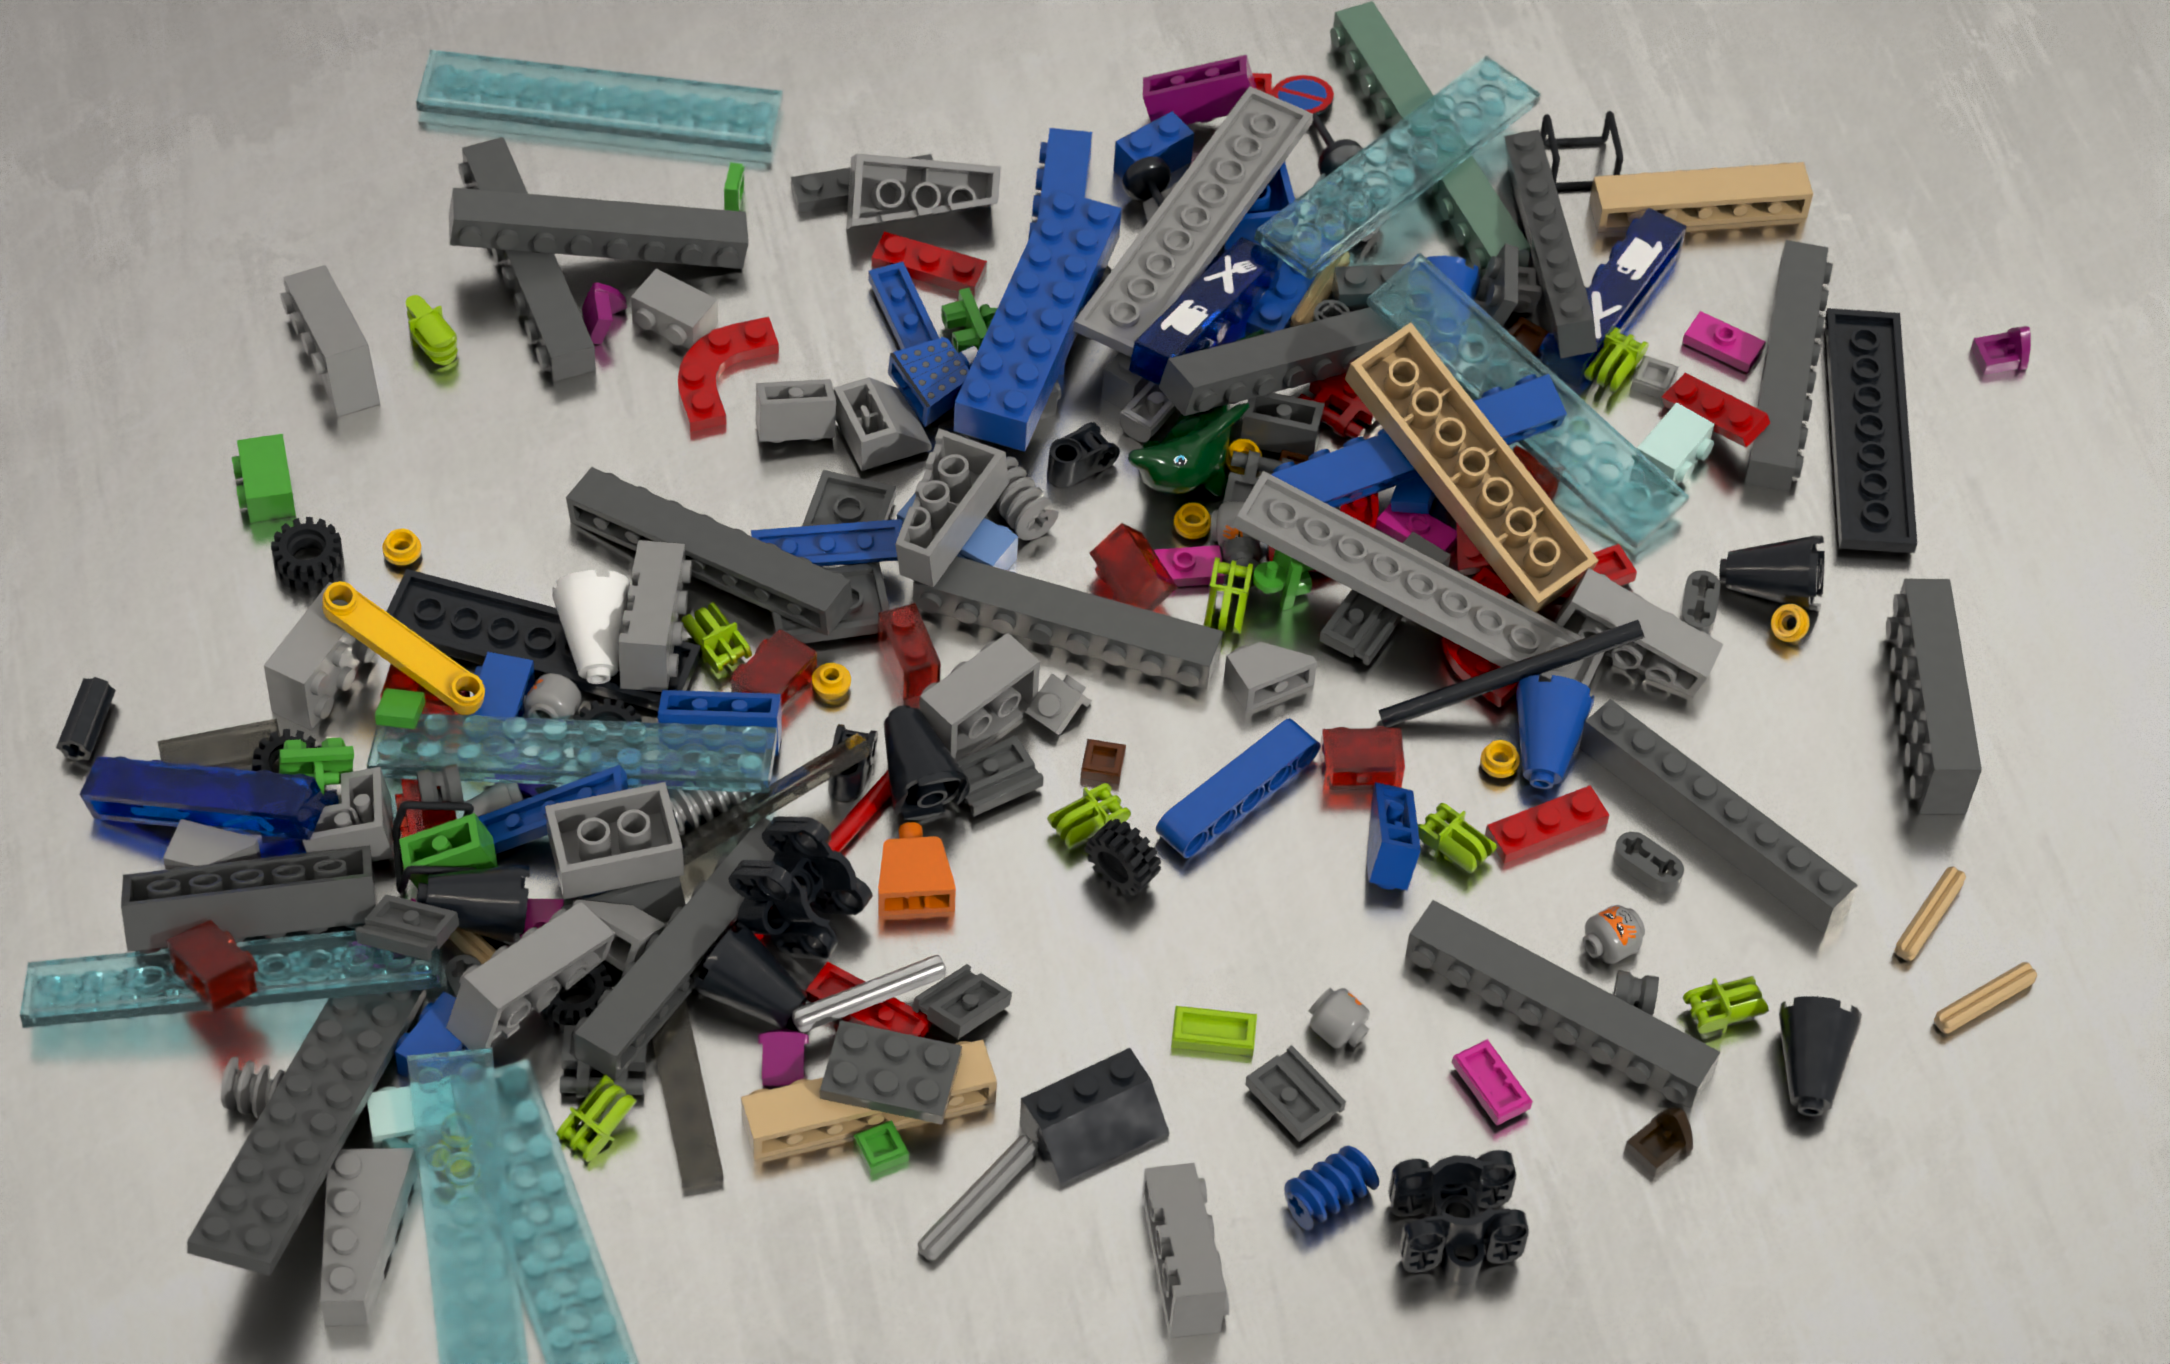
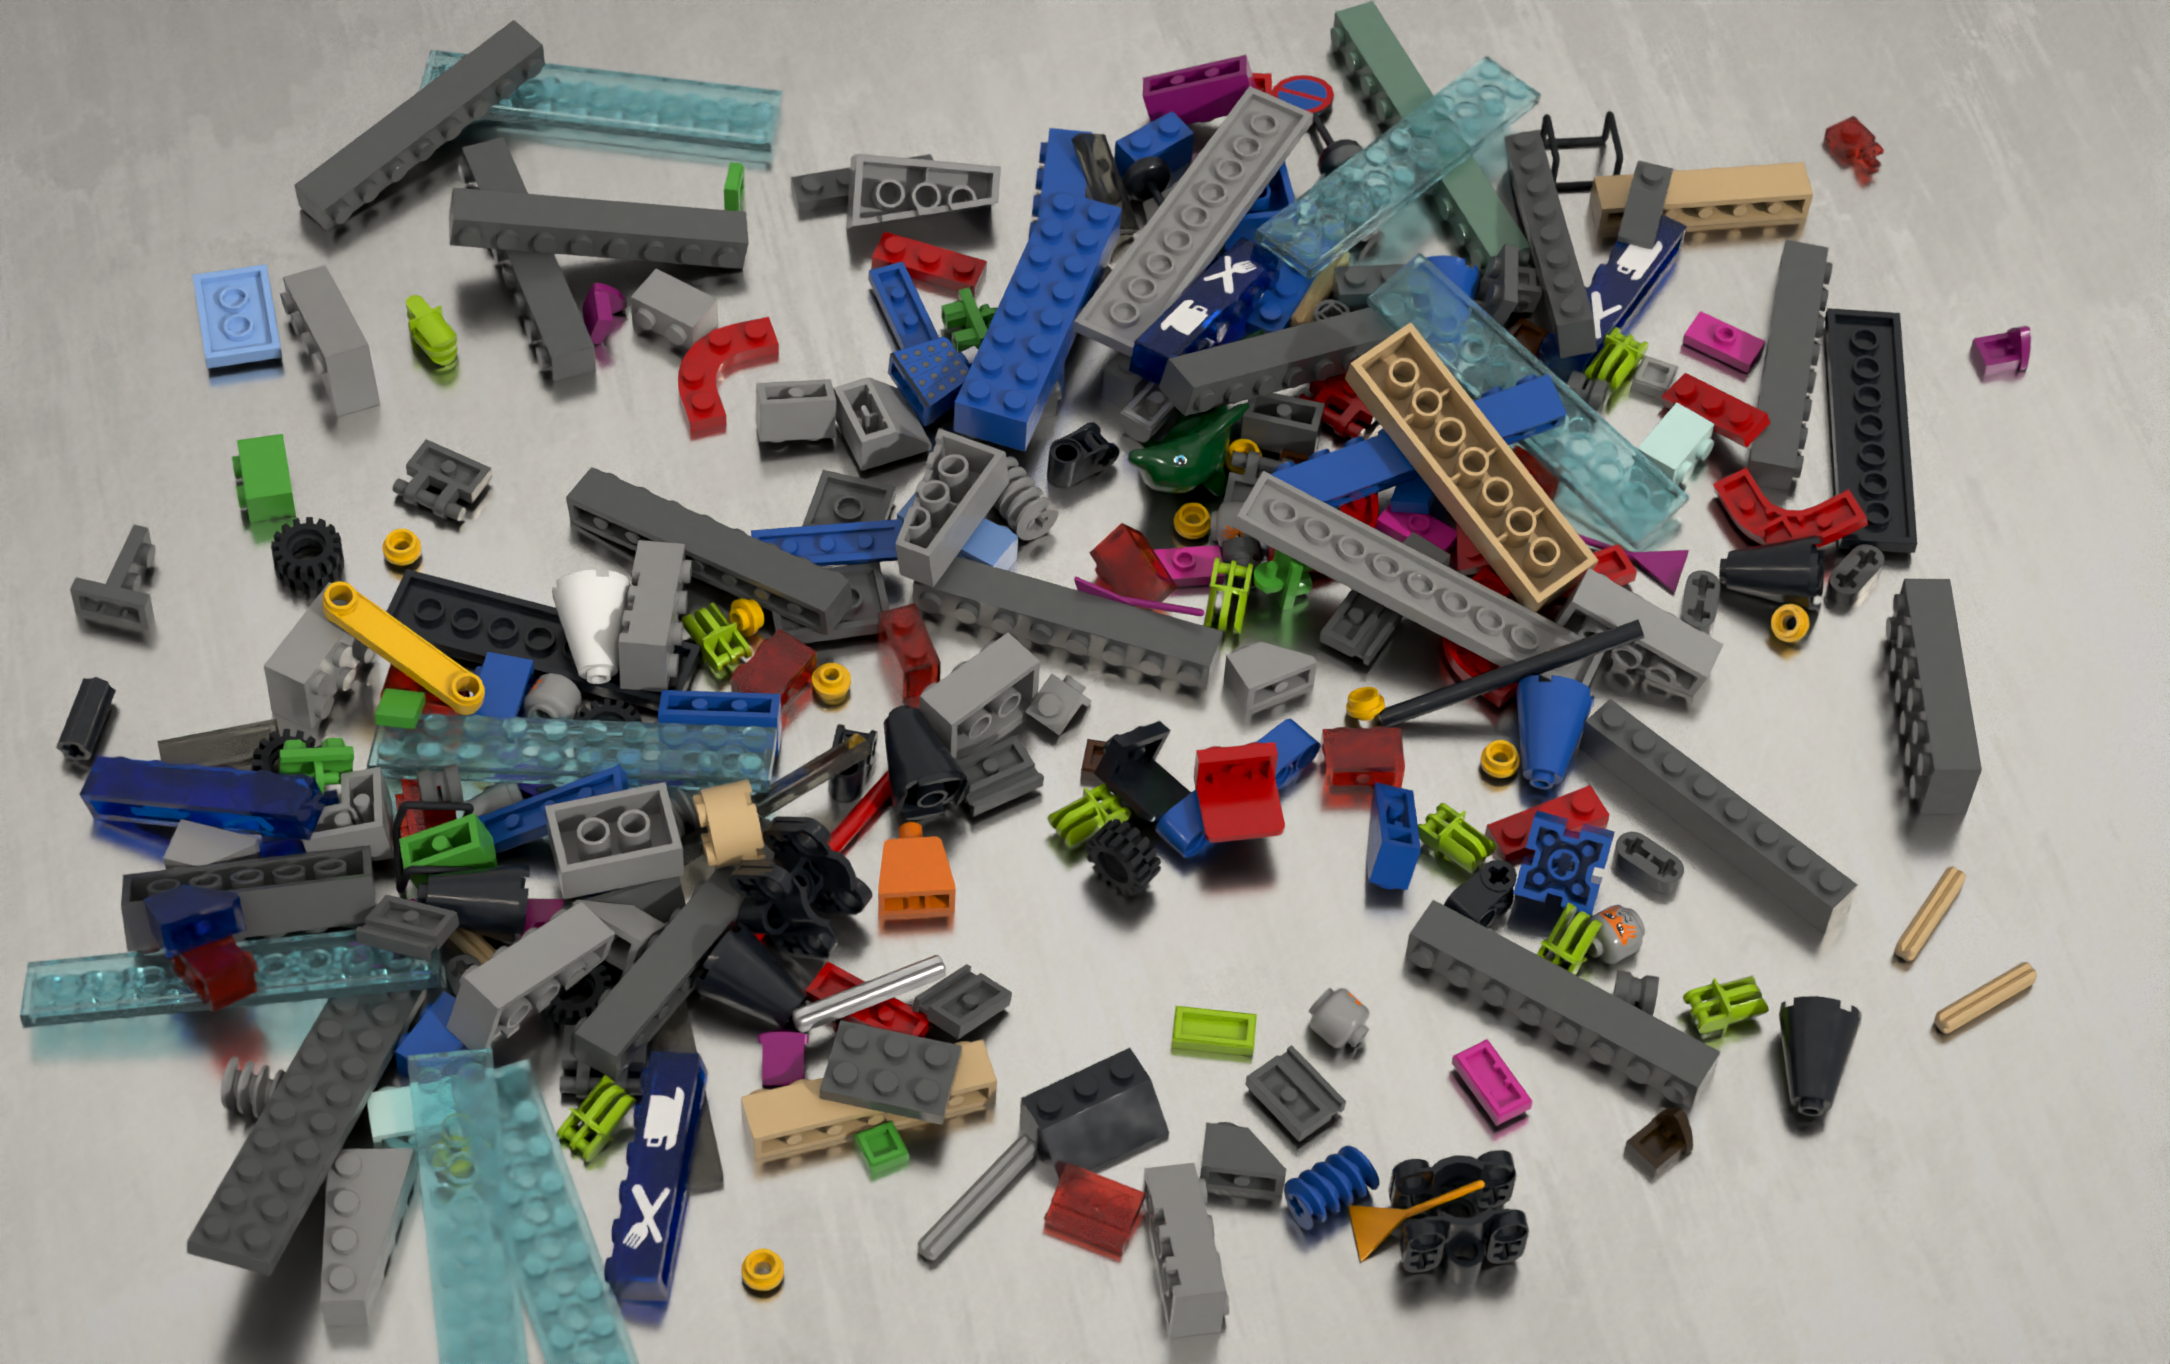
none -> dark grey bracket [70,525,156,630]
none -> clear blue slope [144,885,246,958]
none -> light blue plate [192,264,282,368]
none -> dark grey brick [294,20,545,232]
none -> dark grey plate [392,439,492,521]
none -> clear blue brick [604,1051,708,1301]
none -> tan brick [693,779,765,869]
none -> yellow plate [729,598,764,637]
none -> yellow plate [741,1248,784,1291]
none -> clear red plate [1044,1163,1146,1252]
none -> clear smoke tile [1071,133,1140,236]
none -> magenta piece [1074,576,1204,617]
none -> black bracket [1094,721,1191,822]
none -> red bracket [1193,742,1285,843]
none -> dark grey slope [1200,1122,1286,1197]
none -> yellow plate [1346,687,1385,721]
none -> light orange piece [1348,1180,1485,1262]
none -> black piece [1444,860,1517,928]
none -> blue brick [1513,810,1615,916]
none -> lime arm [1537,902,1603,975]
none -> dark grey wheel [1562,370,1610,417]
none -> magenta piece [1578,534,1689,594]
none -> dark grey slope [1617,160,1673,250]
none -> red plate [1713,468,1868,548]
none -> clear red plate [1824,116,1884,172]
none -> dark grey beam [1826,544,1884,606]

